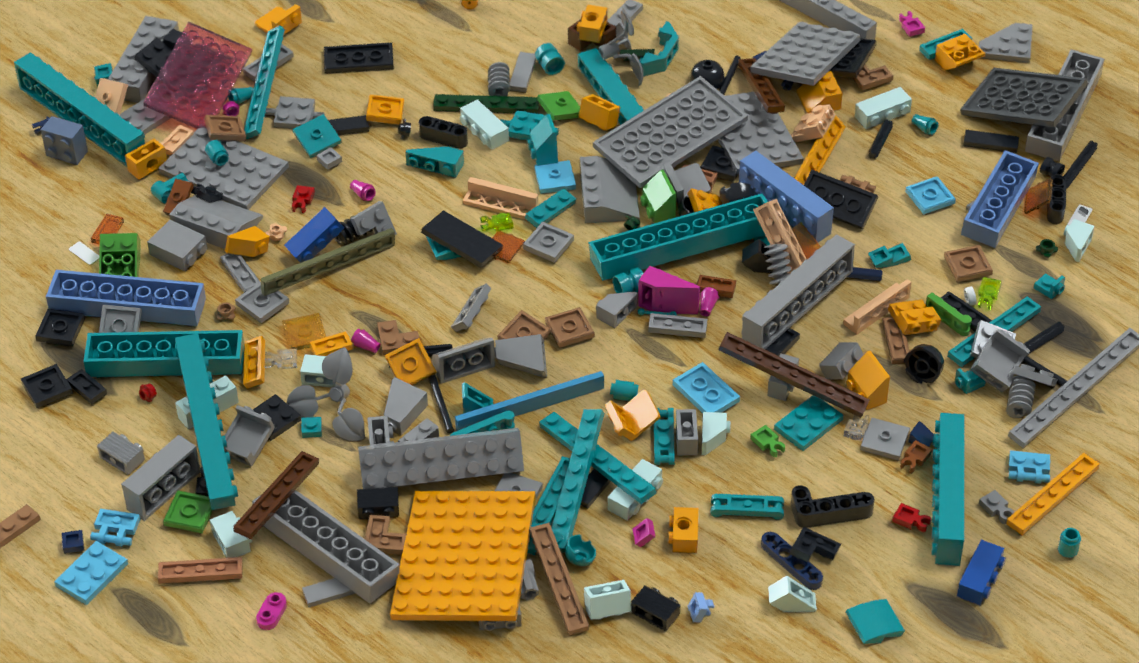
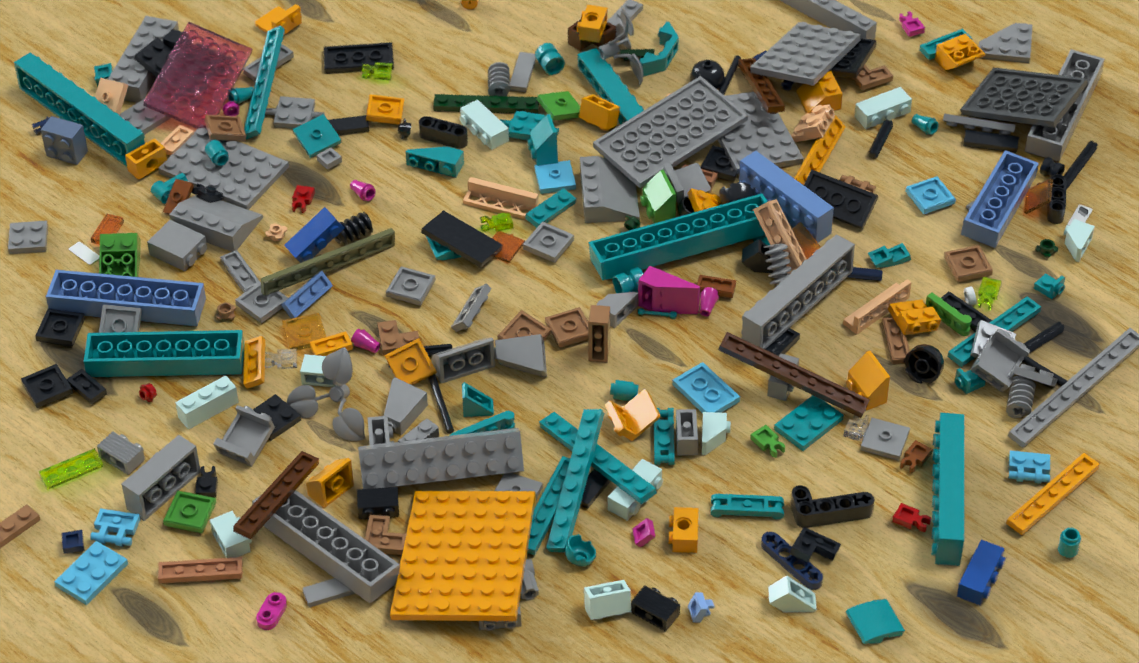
teal brick [175,333,238,510] -> none
light orange slope [225,226,270,257] -> none
teal plate [301,417,322,438] -> none
light grey plate [350,201,397,235] -> none
dark azure tile [455,371,604,431] -> none
medium nougat plate [530,523,589,635] -> none
light grey plate [648,313,708,338] -> none
light grey brick [819,342,864,380] -> none
dark blue slope [909,421,933,447] -> none
light grey plate [979,490,1015,524] -> none
none -> light grey plate [8,221,48,254]
none -> clear neon green plate [38,448,103,490]
none -> medium blue plate [281,271,333,319]
none -> light orange slope [306,458,354,508]
none -> clear neon green plate [362,62,392,80]
none -> light grey plate [386,267,436,306]
none -> medium nougat brick [588,305,610,363]
none -> light grey plate [943,113,1015,135]

